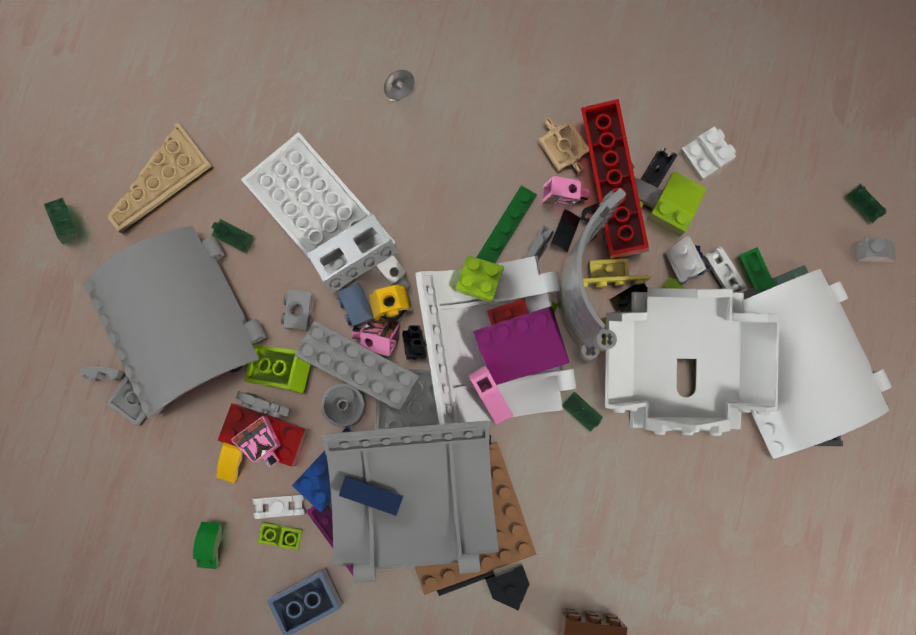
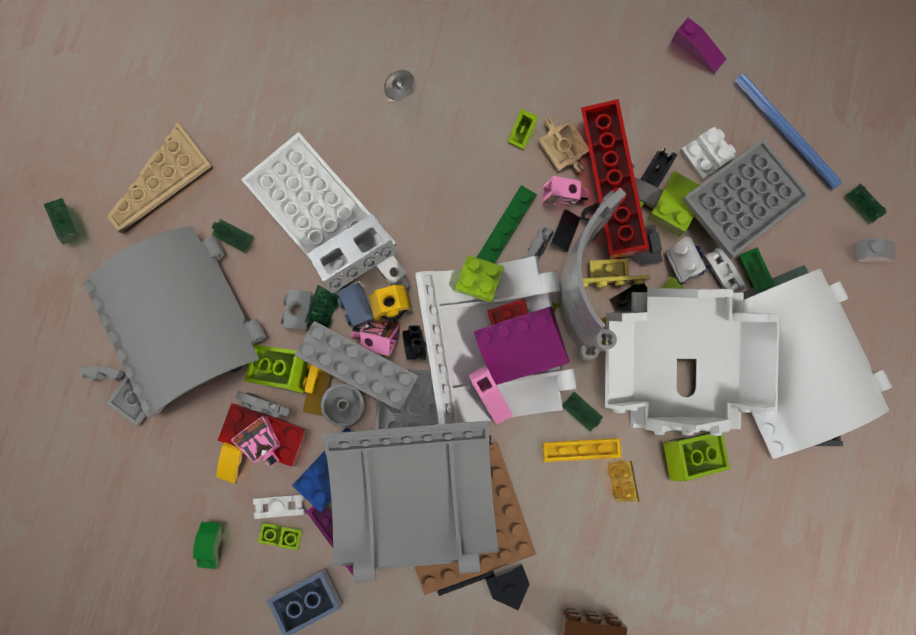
dark blue tile [339,476,403,516] -> none
none -> yellow bracket [302,363,331,415]
none -> clear green hinge [305,285,339,328]
none -> lime slope [508,108,539,149]
none -> yellow tile [542,438,622,462]
none -> clear yellow hinge [609,460,639,502]
none -> dark grey plate [629,225,663,265]
none -> lime slope [663,433,730,481]
none -> magenta slope [671,17,727,74]
none -> light grey plate [681,139,811,259]
none -> medium blue axle [736,74,842,189]

